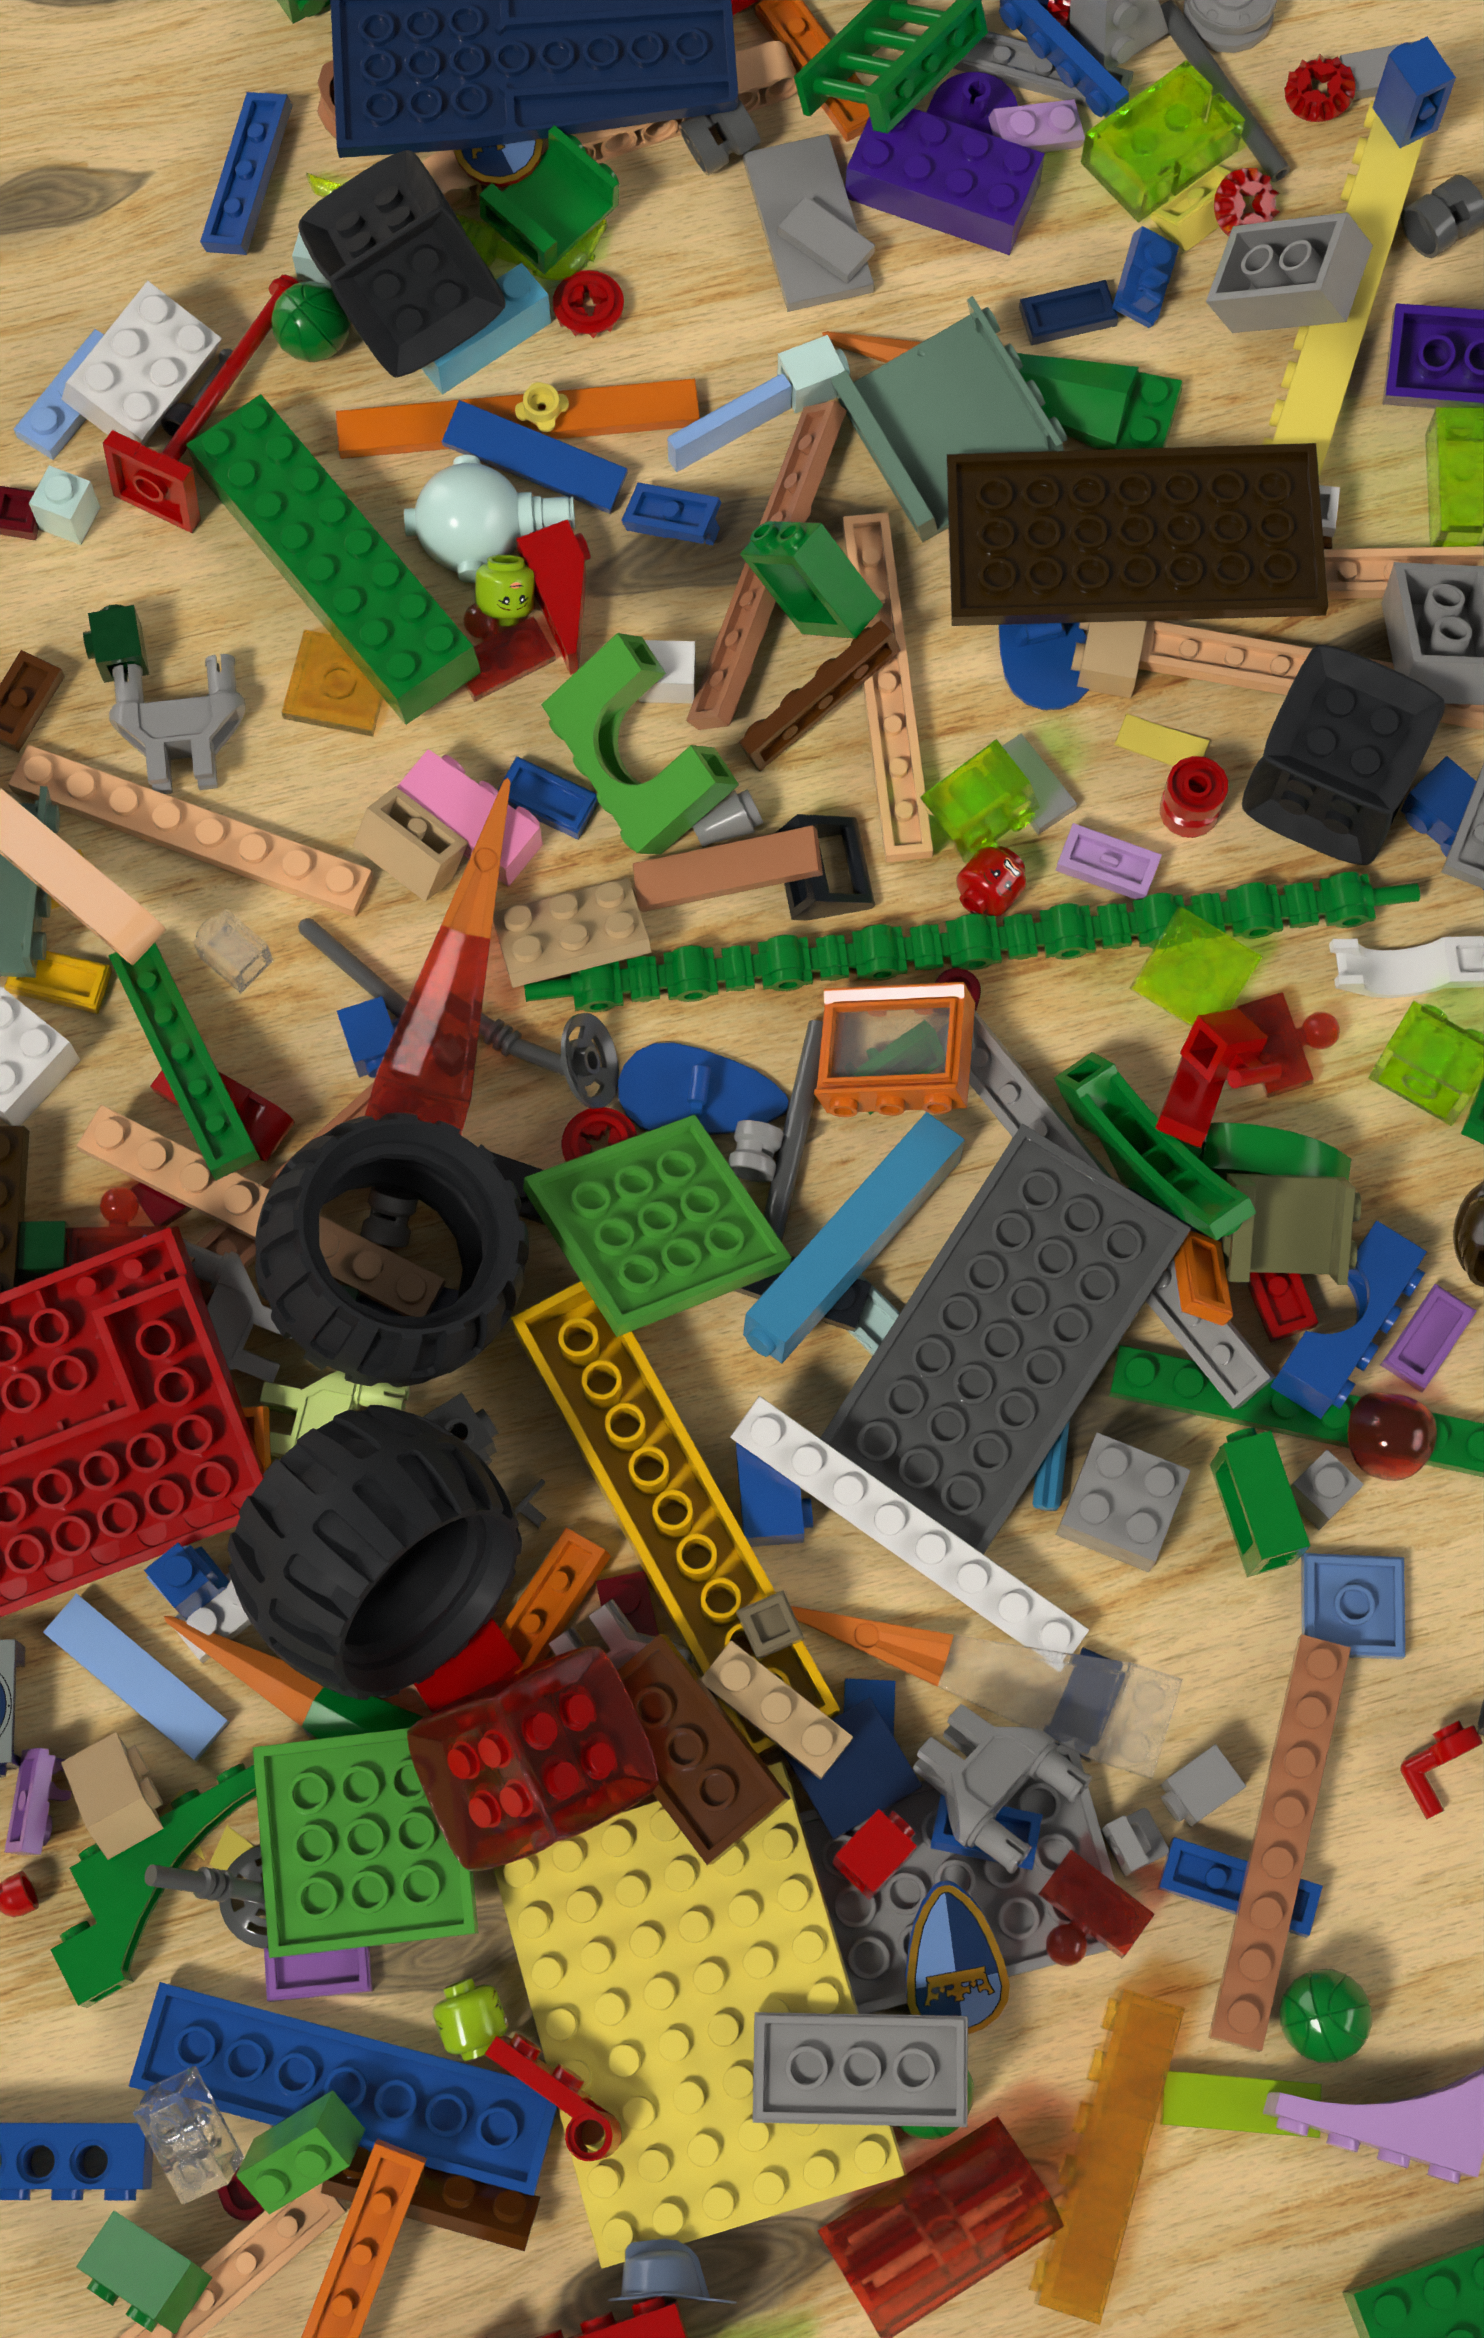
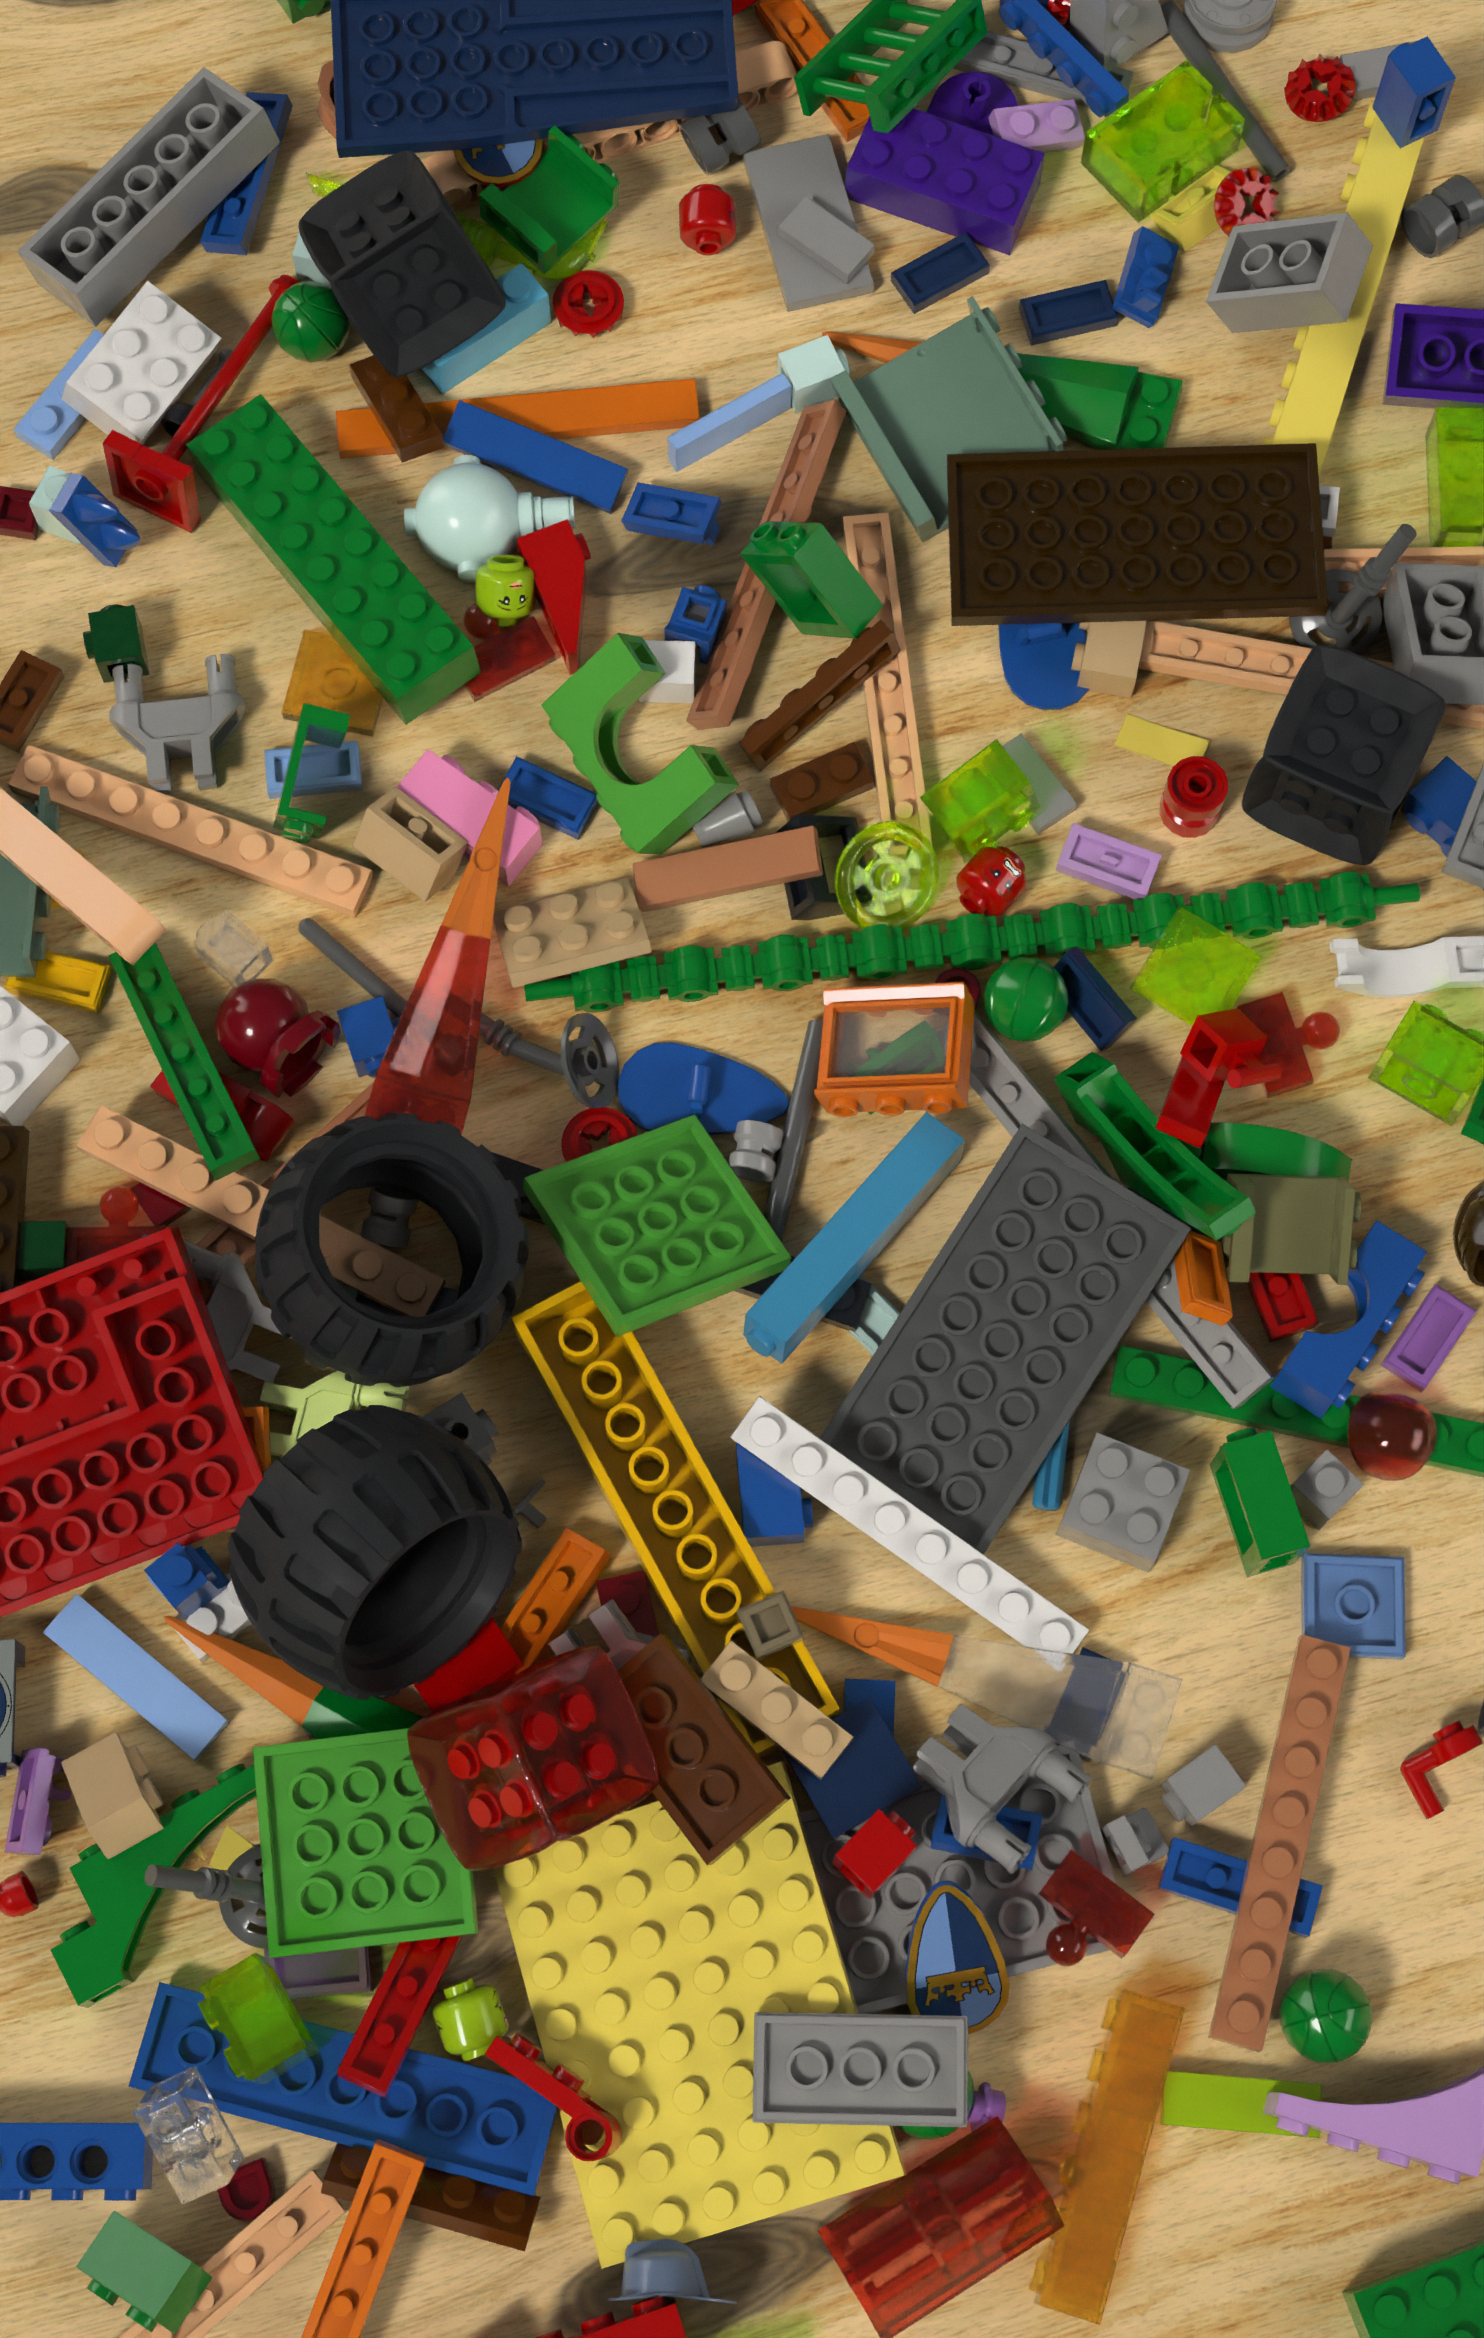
bright green brick [236,2090,365,2215] -> none
light yellow plate [515,382,569,432] -> none
none -> light grey brick [17,67,280,327]
none -> blue tile [49,473,140,567]
none -> clear neon green brick [198,1953,319,2085]
none -> dark red tile [215,978,341,1098]
none -> light blue tile [264,741,363,799]
none -> green panel [273,703,350,843]
none -> red plate [337,1935,463,2098]
none -> reddish brown plate [349,355,444,463]
none -> blue window [664,585,727,664]
none -> red head [679,184,736,256]
none -> reddish brown plate [770,742,874,822]
none -> clear neon green plate [835,821,939,930]
none -> dark blue tile [891,232,990,314]
none -> medium lavender plate [968,2082,1006,2135]
none -> green piece [984,957,1068,1042]
none -> dark blue tile [1054,947,1137,1052]
none -> dark grey dish [1289,524,1417,655]

